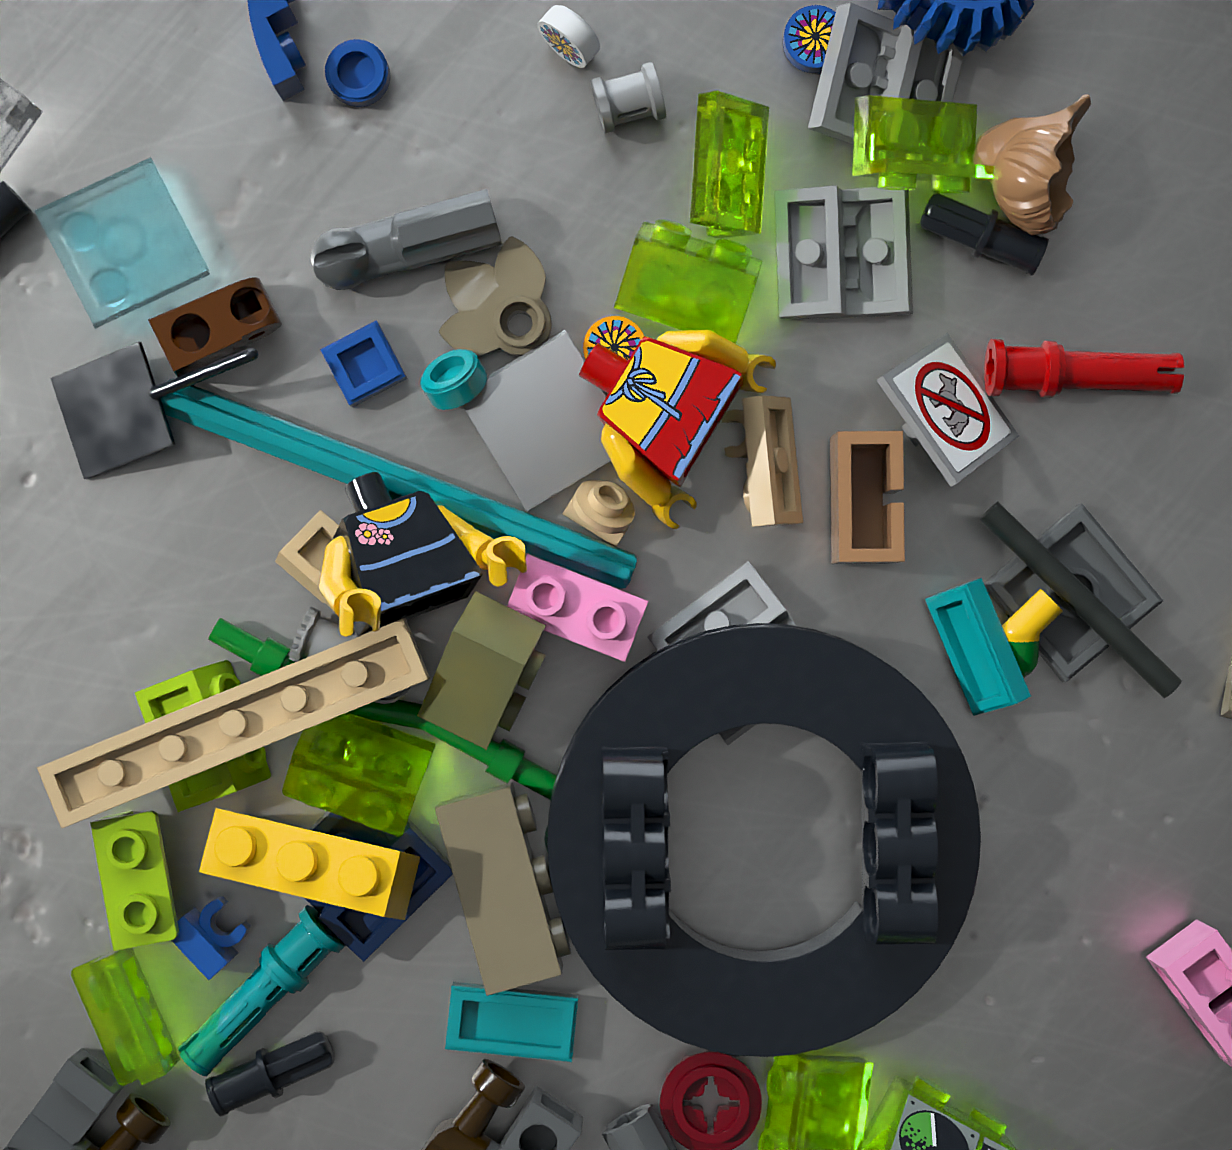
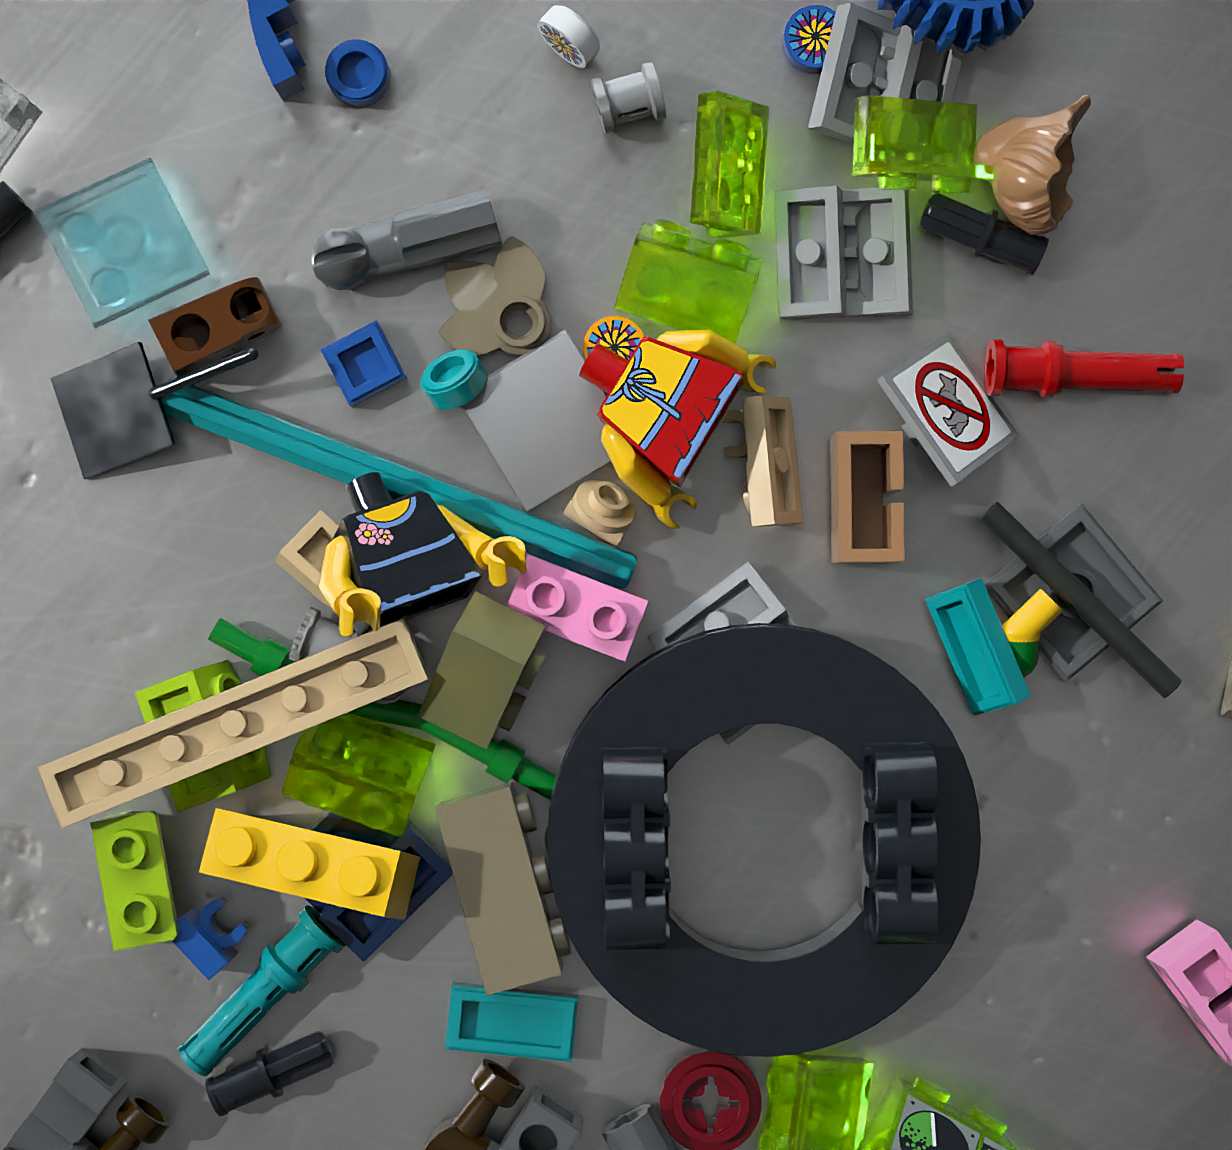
clear neon green bracket [71,948,181,1086] -> none

